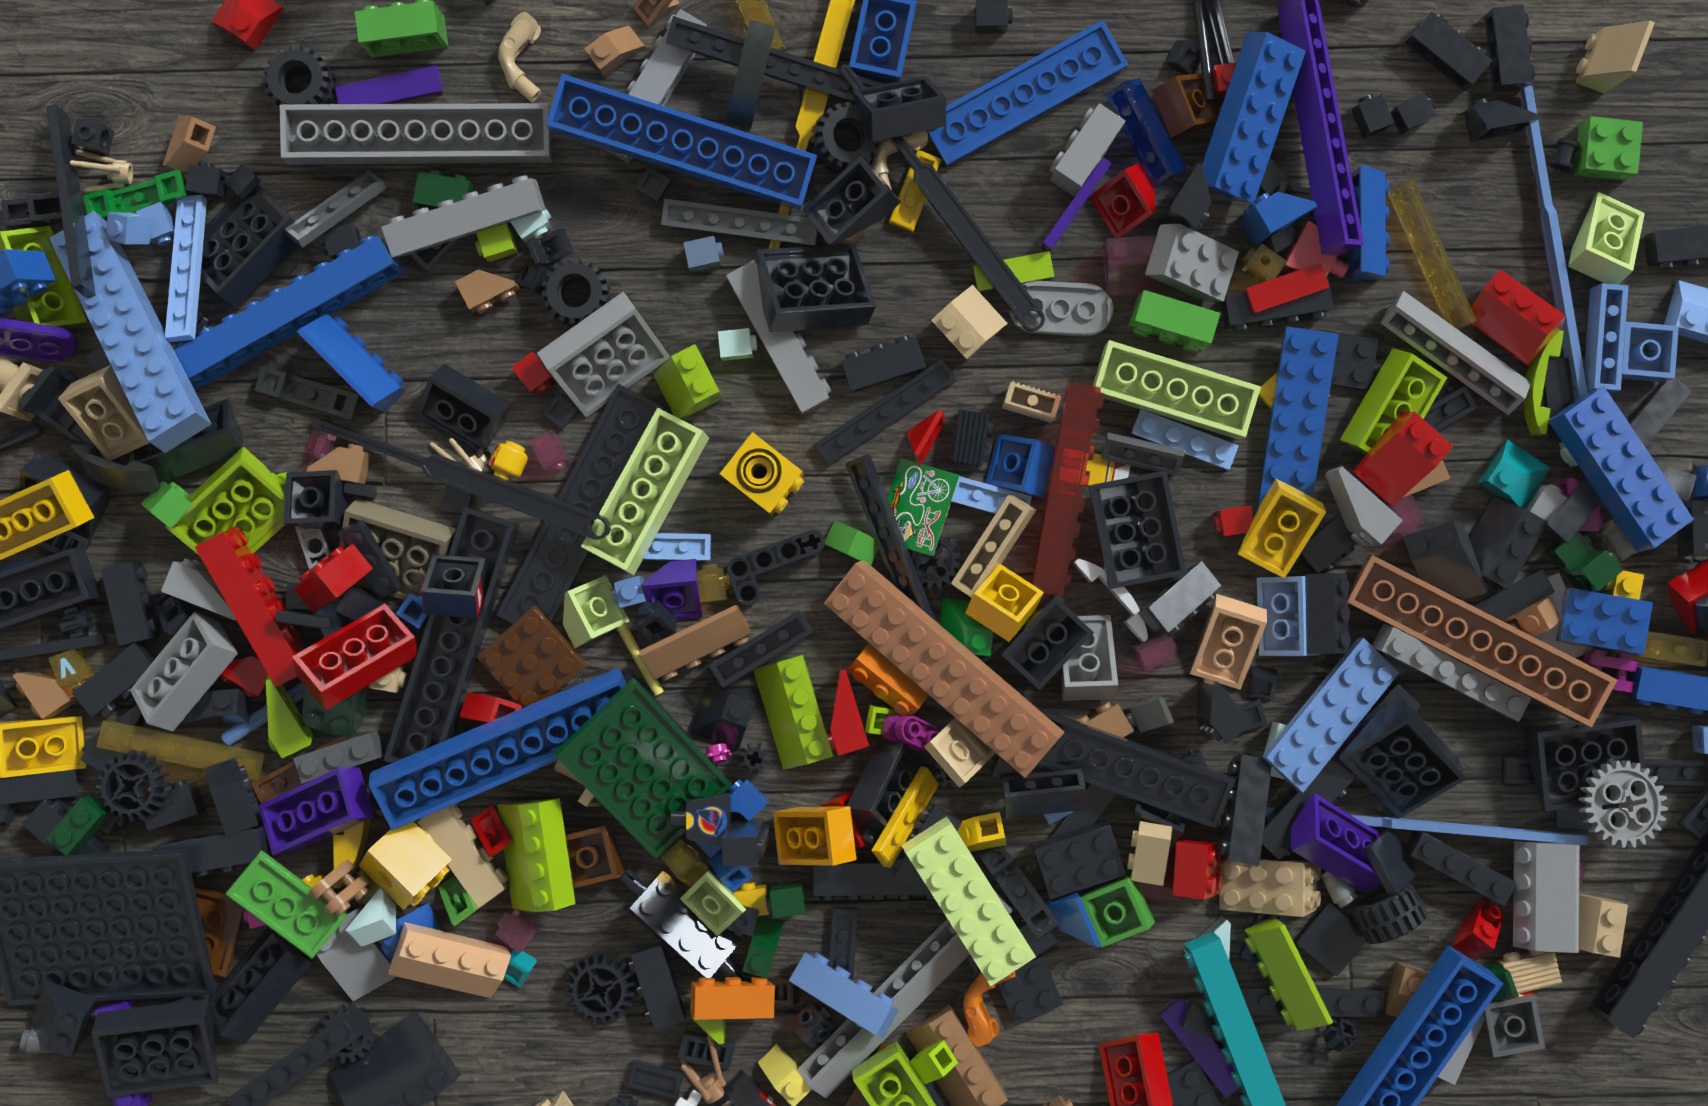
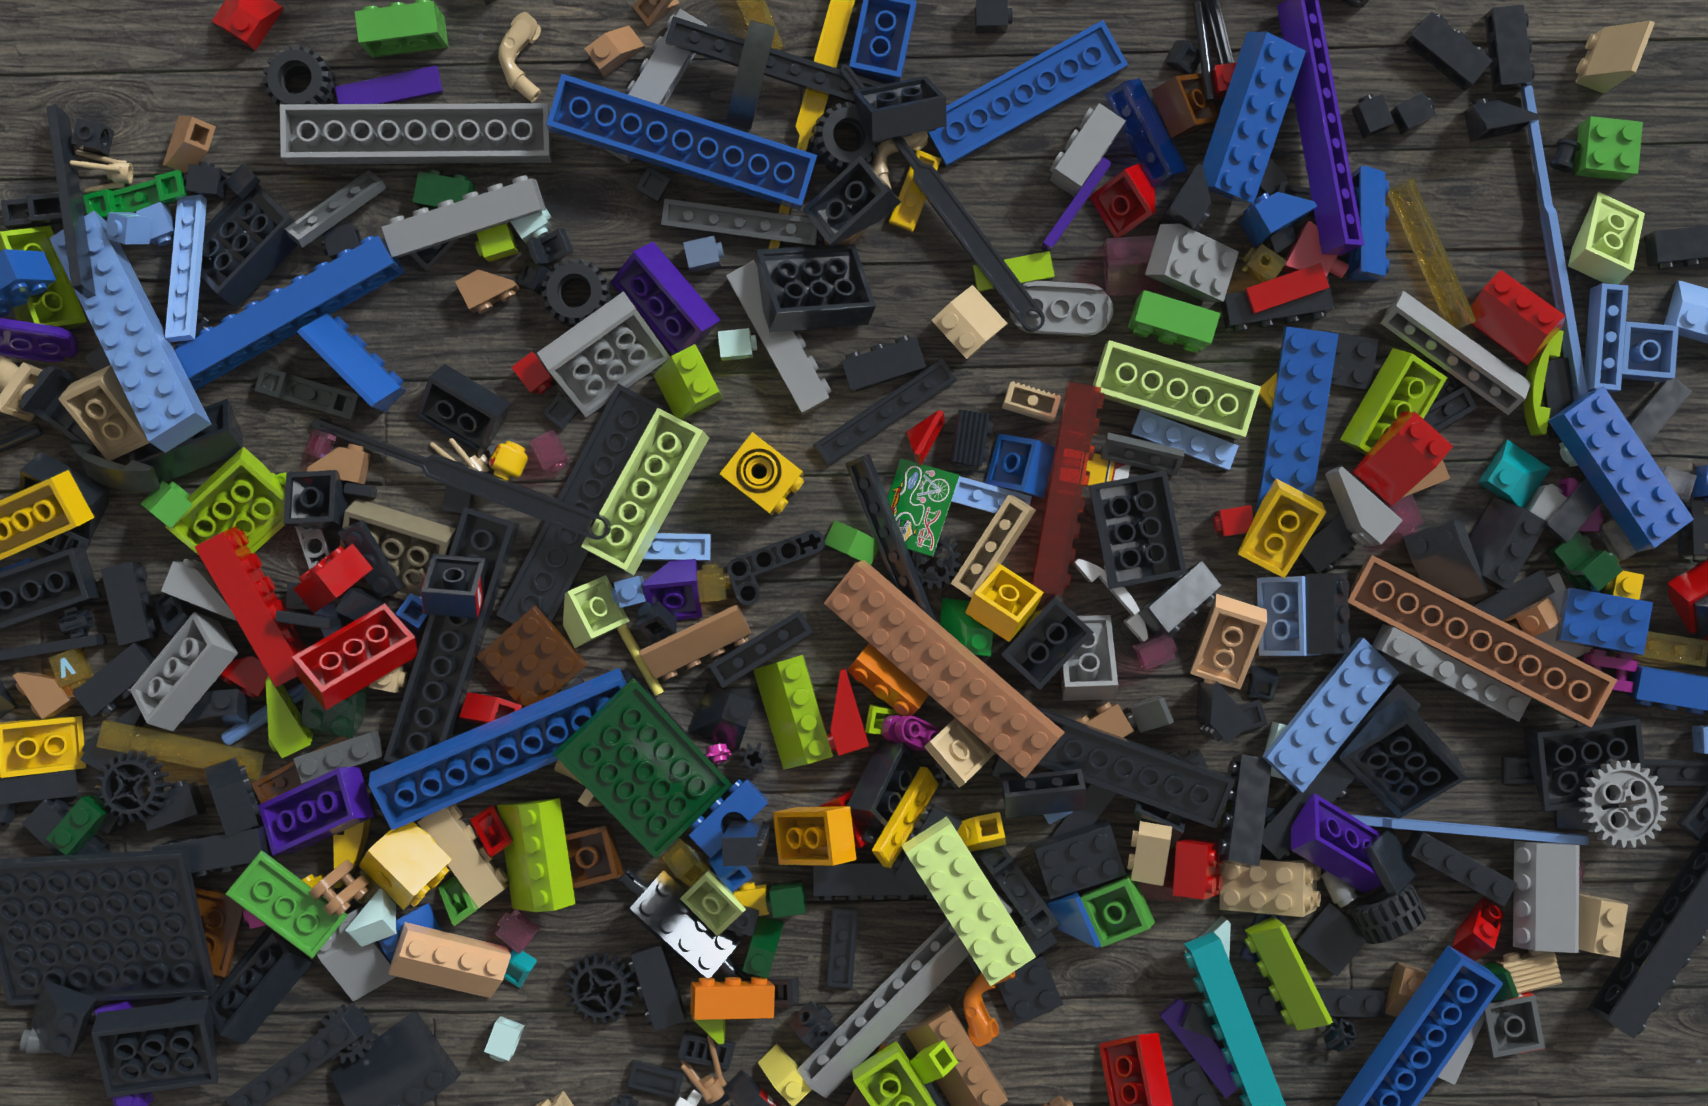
black torso [671,793,731,846] -> none
medium blue brick [789,952,899,1038] -> none
none -> light aqua brick [484,1016,525,1062]
none -> dark purple slope [610,242,721,355]

